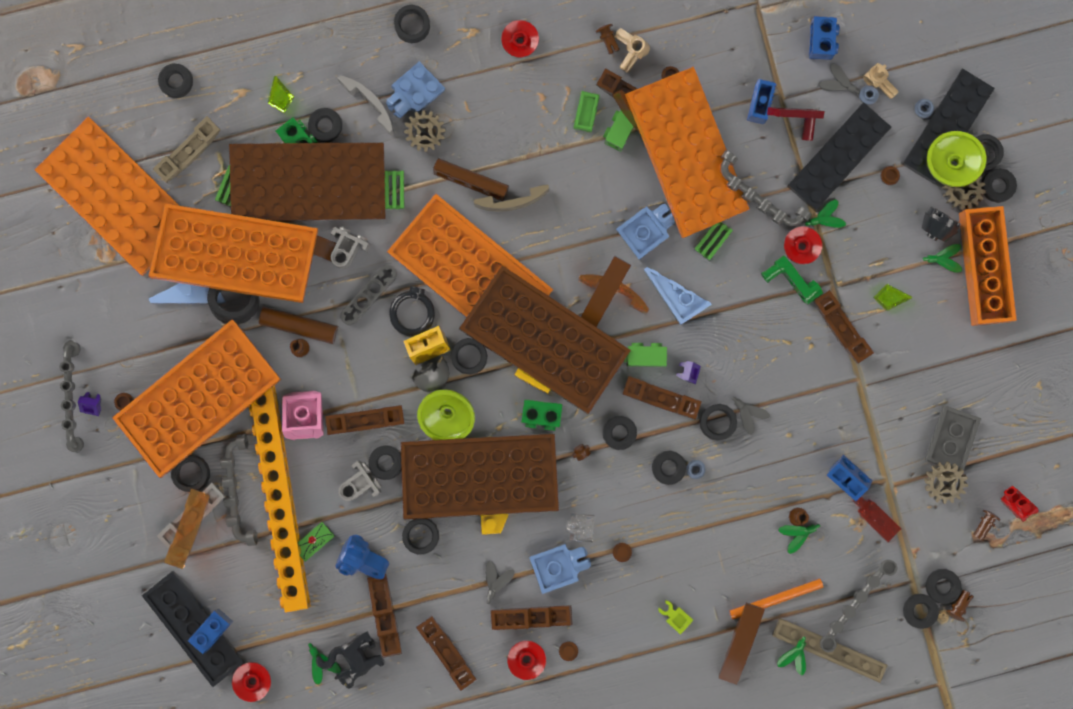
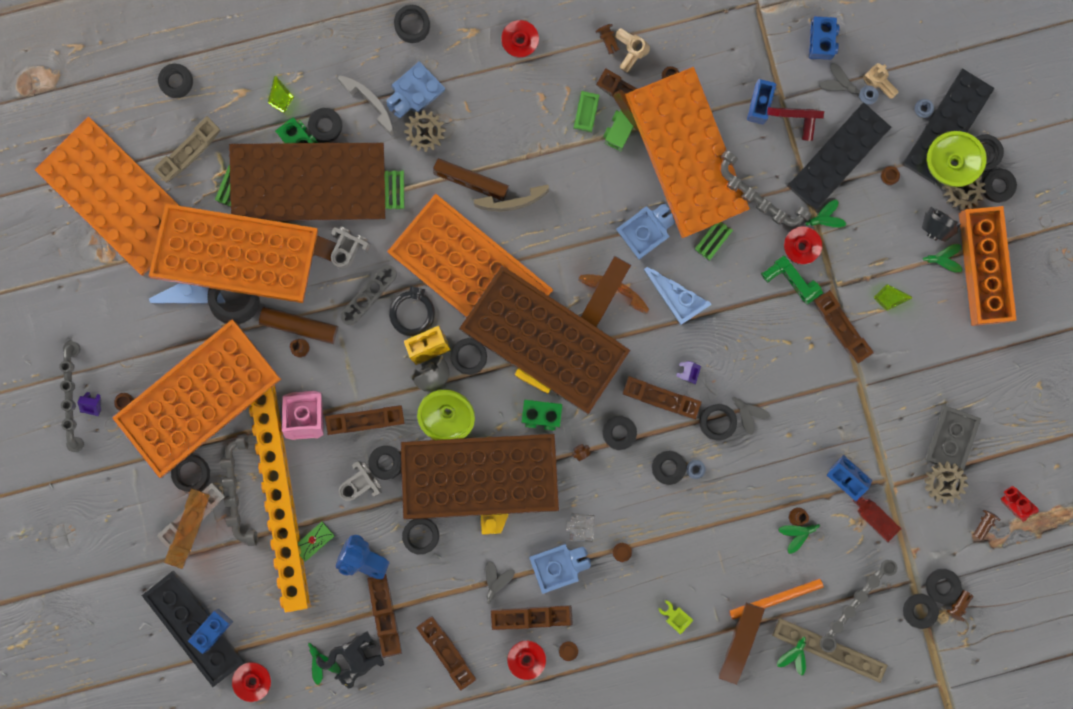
bright green brick [624,343,667,367] -> none

